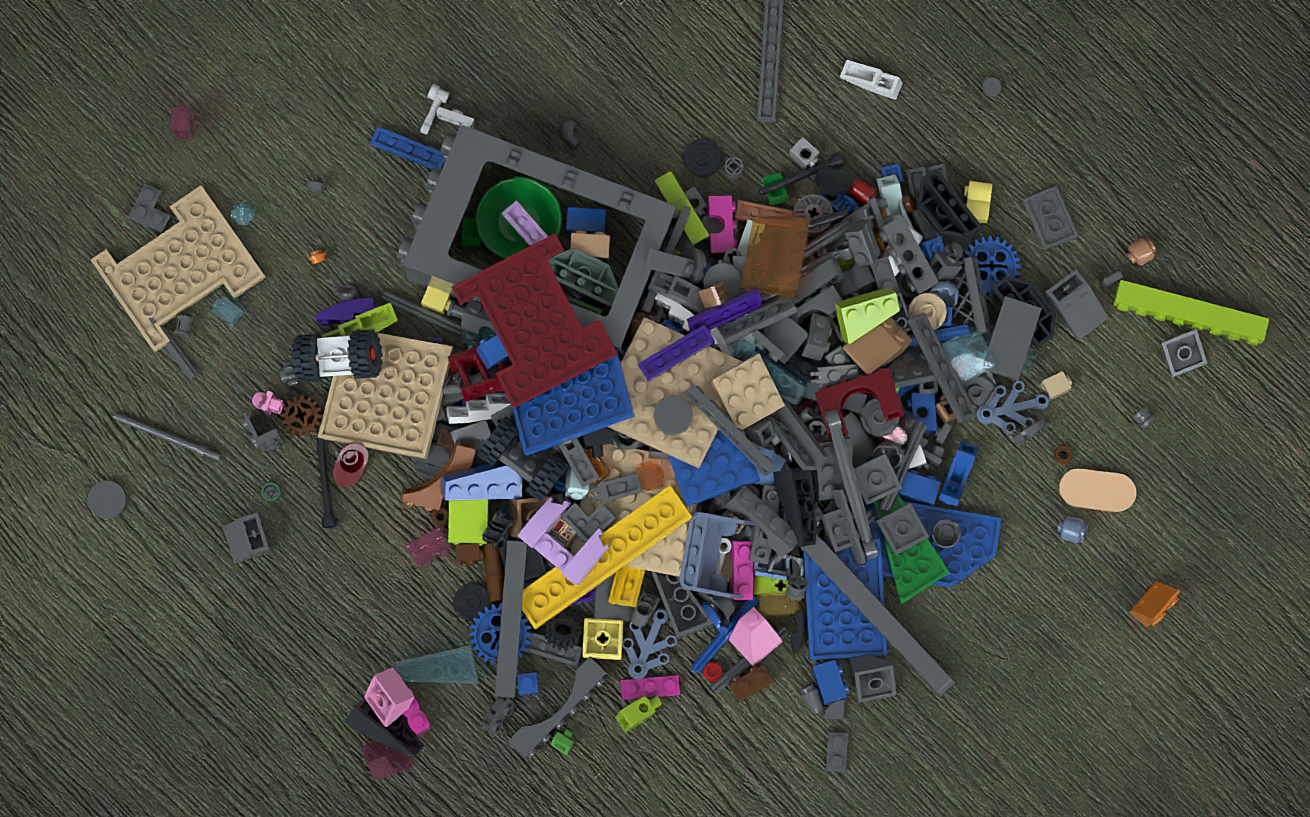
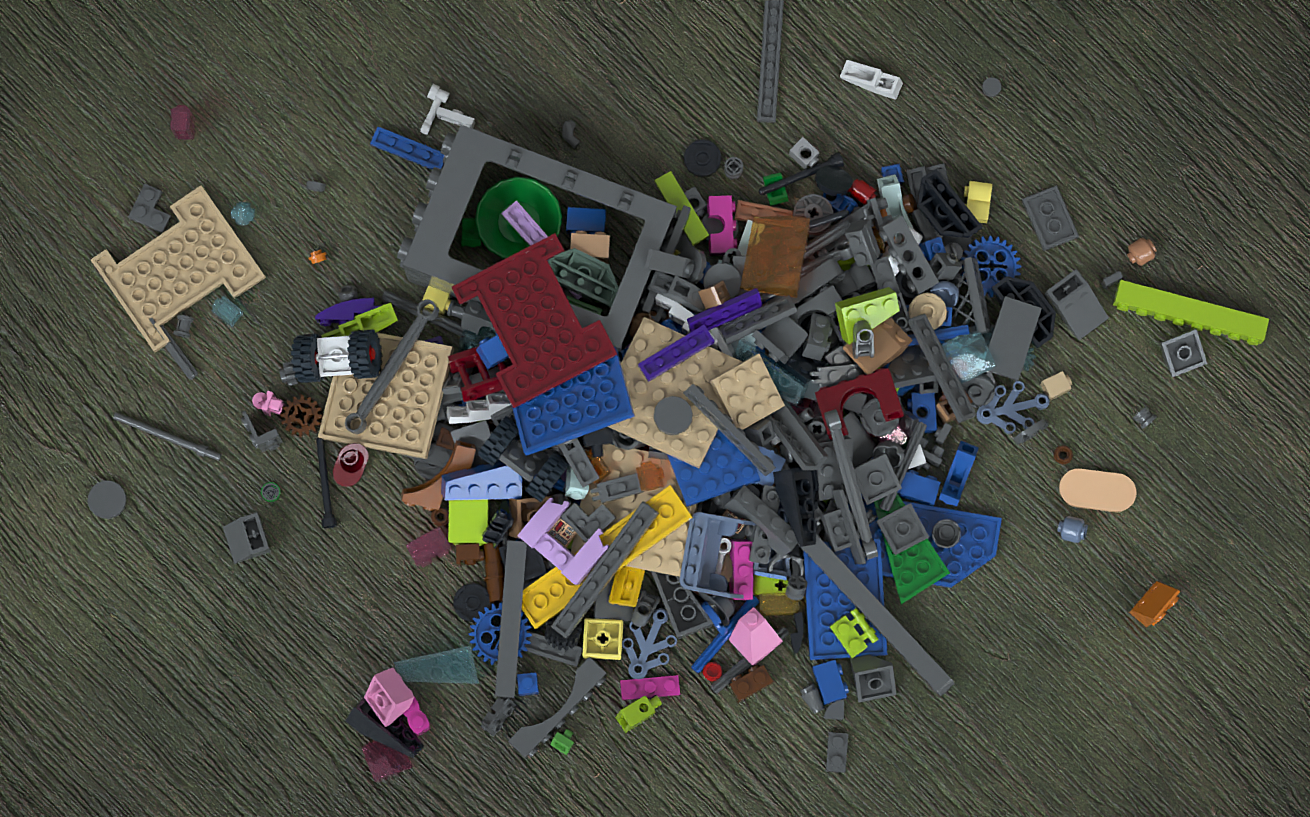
none -> dark grey piece [345,299,439,434]
none -> dark grey tile [551,501,659,639]
none -> lime plate [829,608,879,658]
none -> dark grey piece [852,320,875,359]

